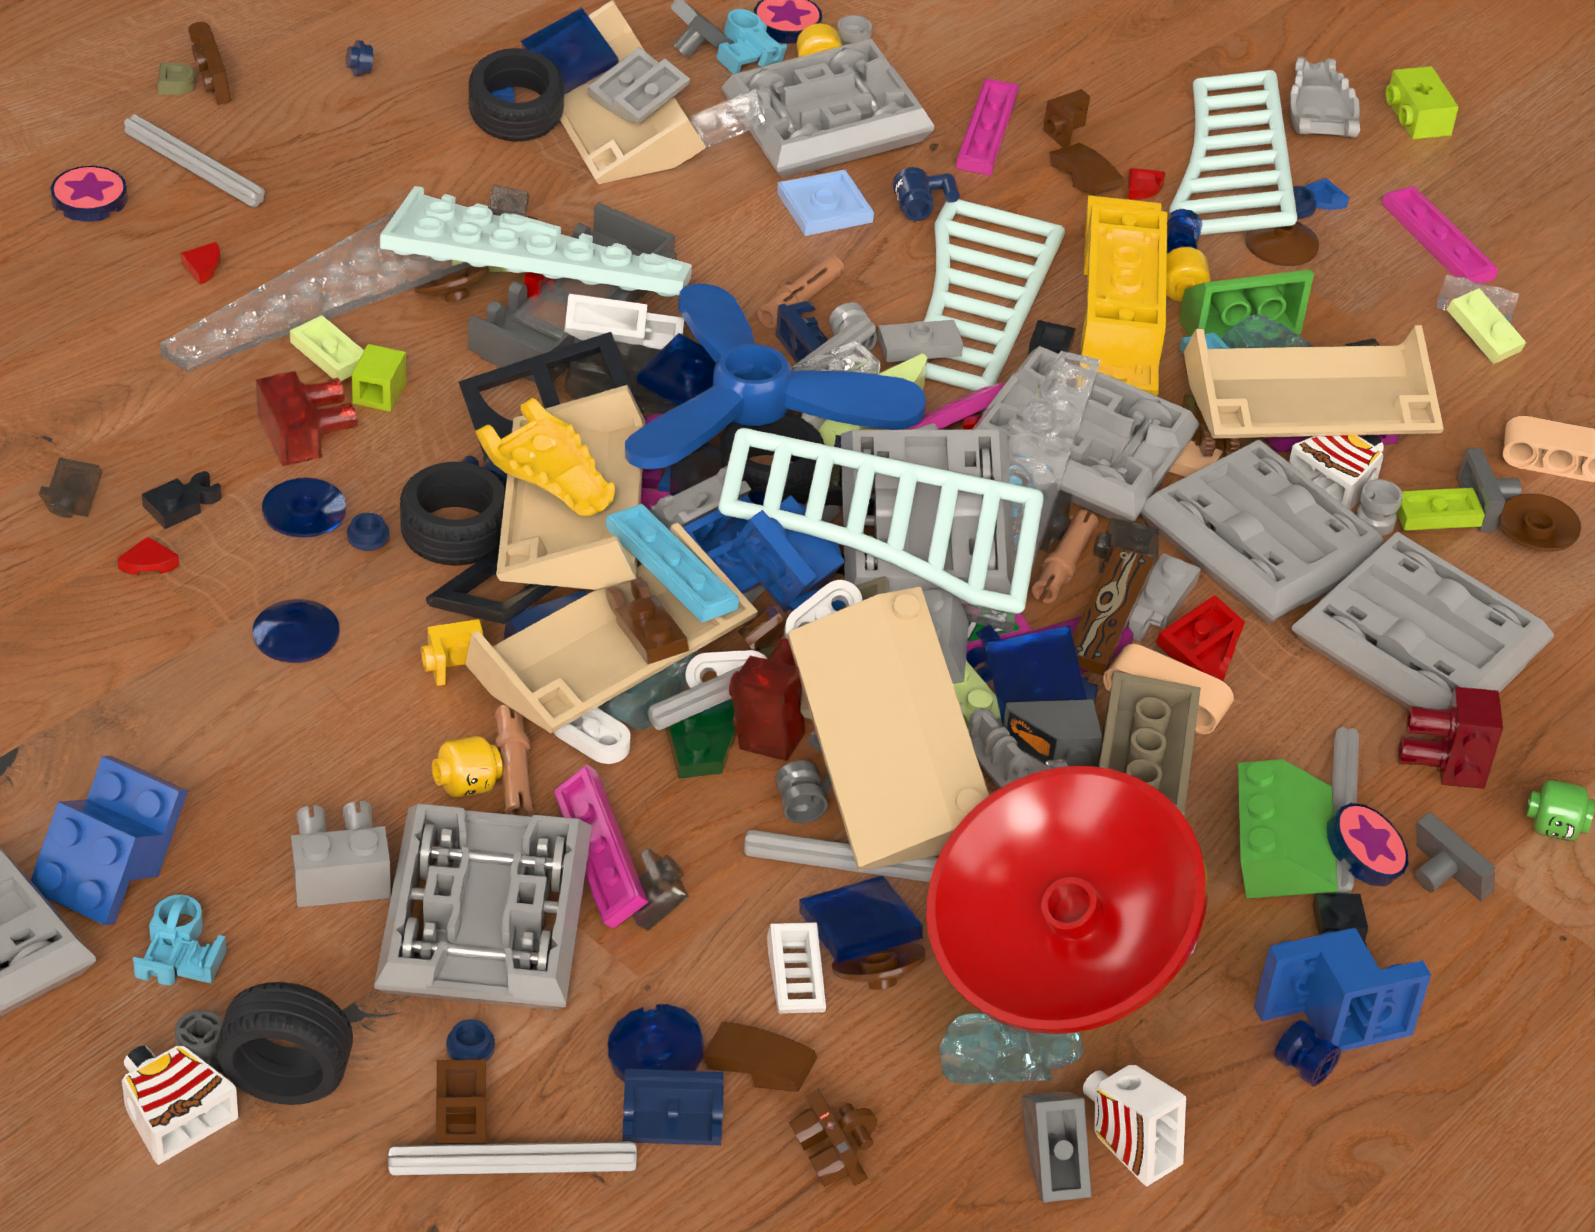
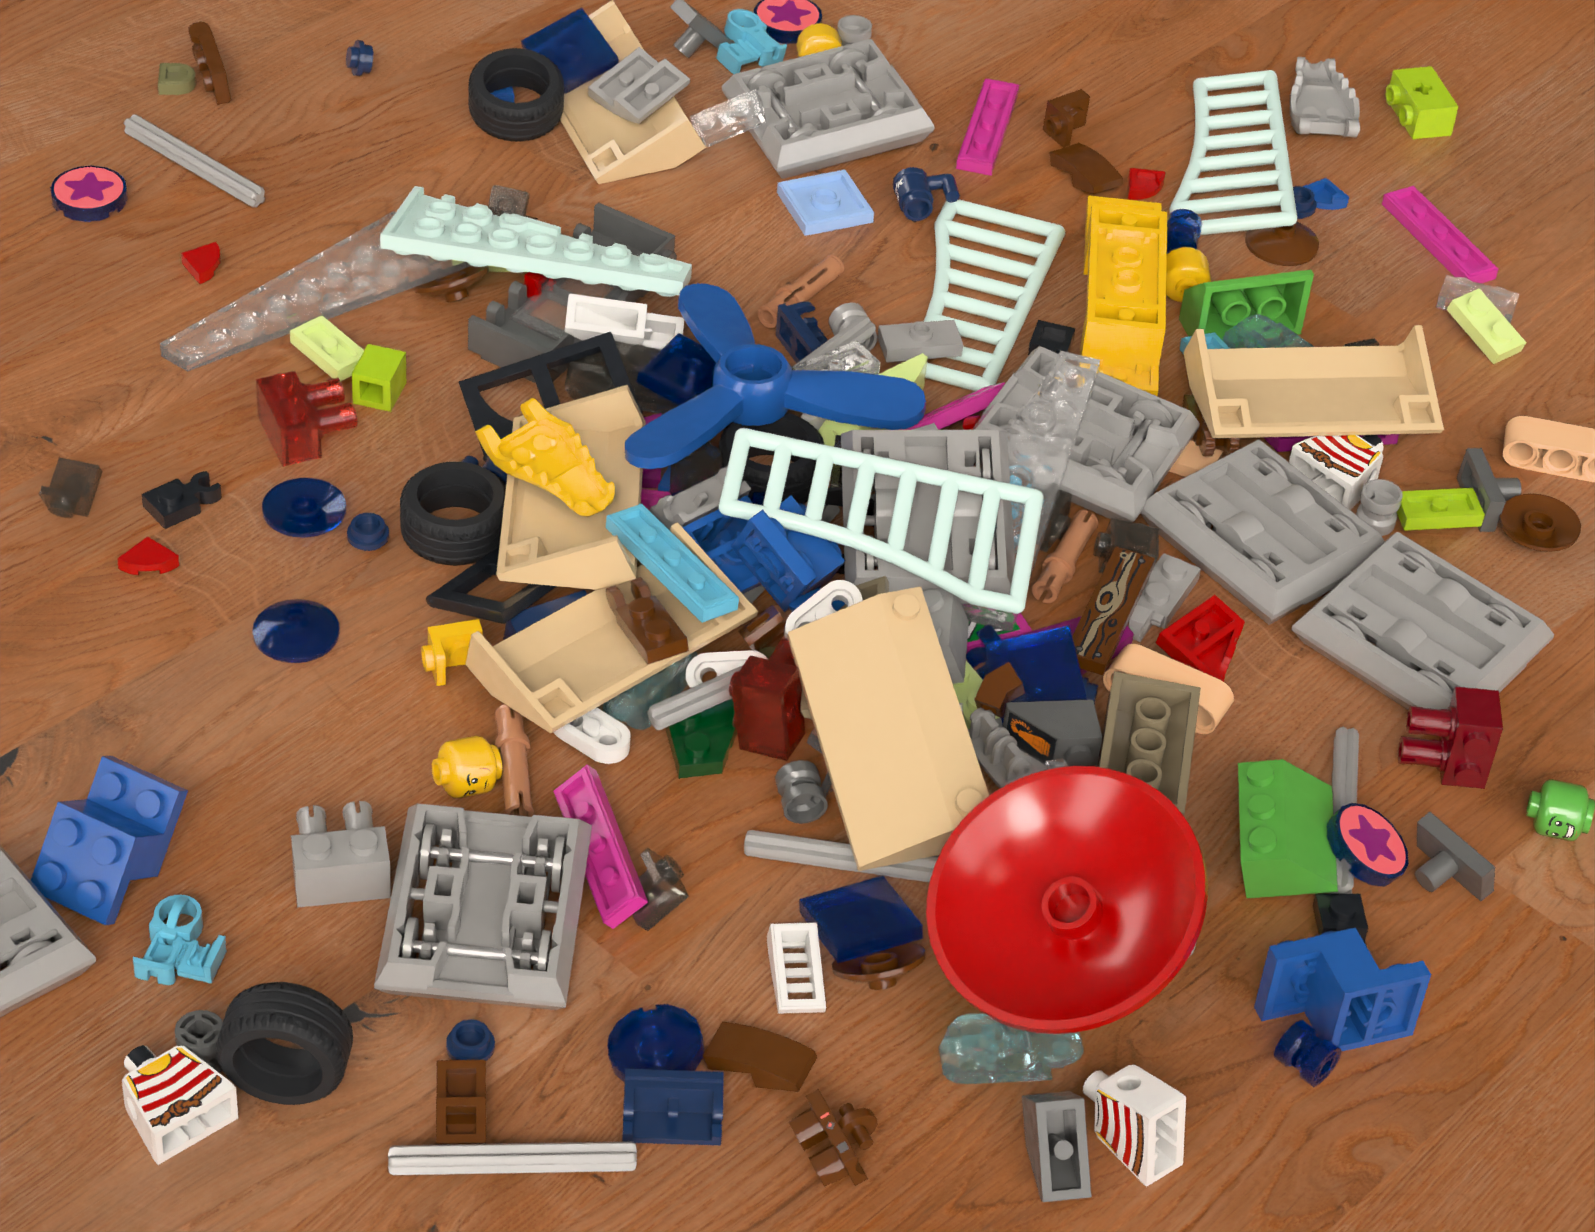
none -> reddish brown piece [974,662,1025,718]

